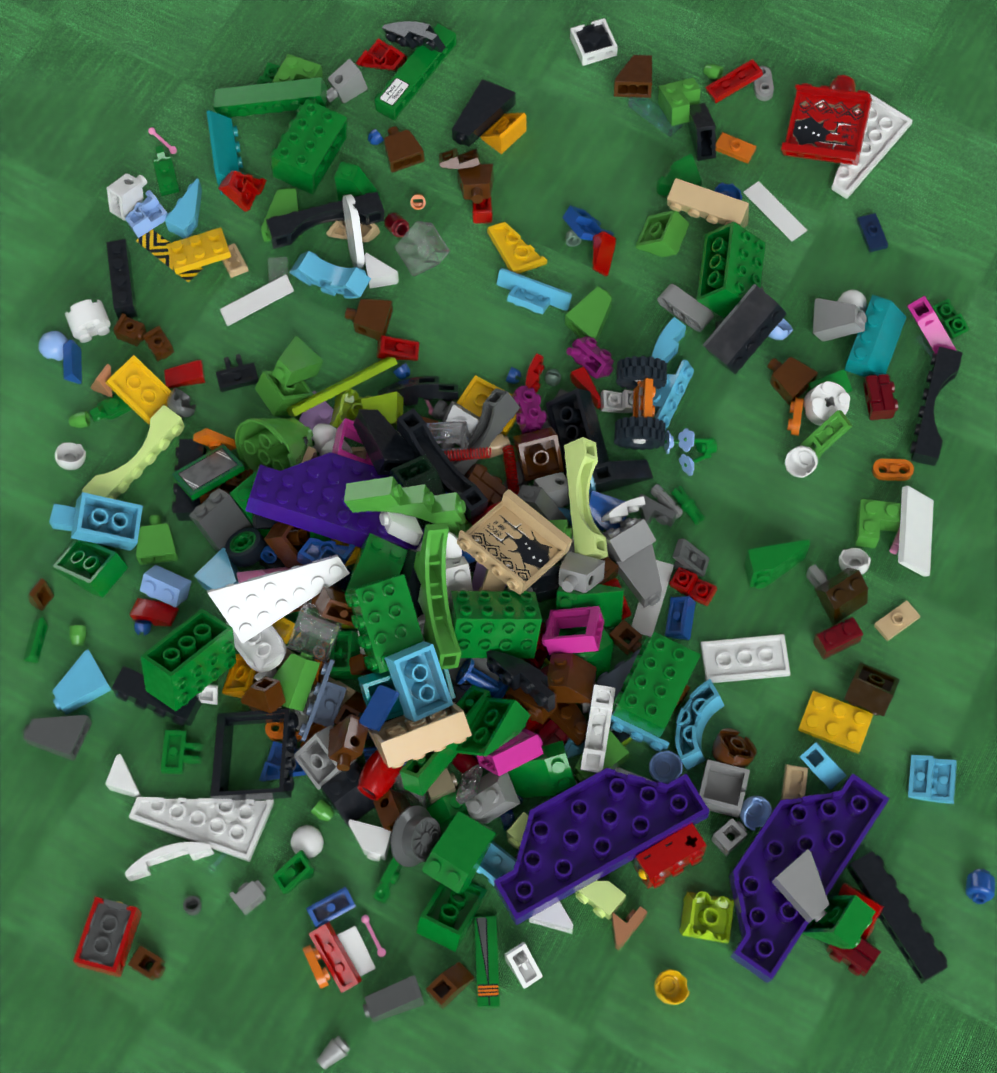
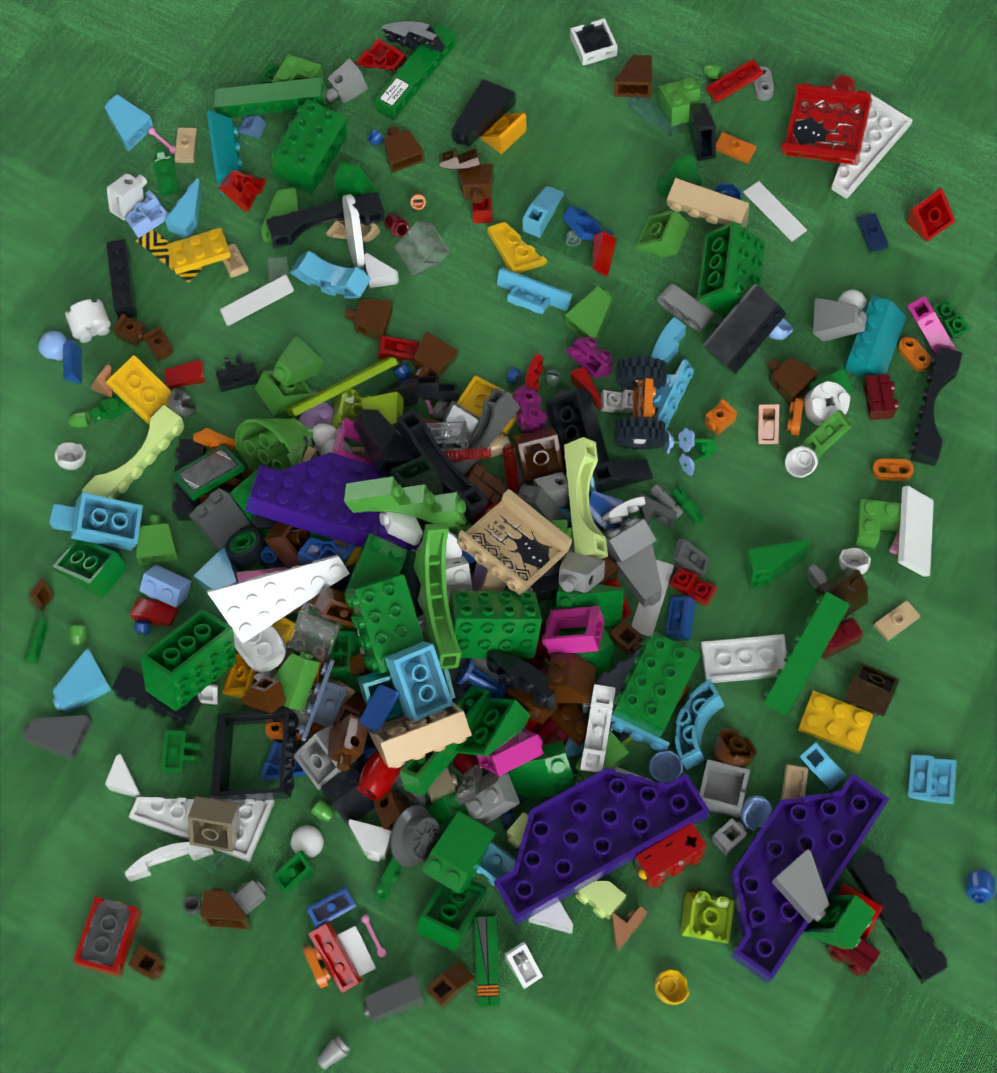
none -> medium azure slope [104,94,153,152]
none -> tan plate [175,128,197,163]
none -> dark tan brick [188,796,240,852]
none -> reddish brown slope [201,888,252,930]
none -> medium blue slope [238,115,266,138]
none -> reddish brown torso [413,332,458,377]
none -> medium azure slope [523,186,564,238]
none -> orange brick [704,399,737,435]
none -> slope [756,404,779,444]
none -> green brick [763,592,850,716]
none -> orange plate [898,337,931,372]
none -> red slope [907,188,955,242]

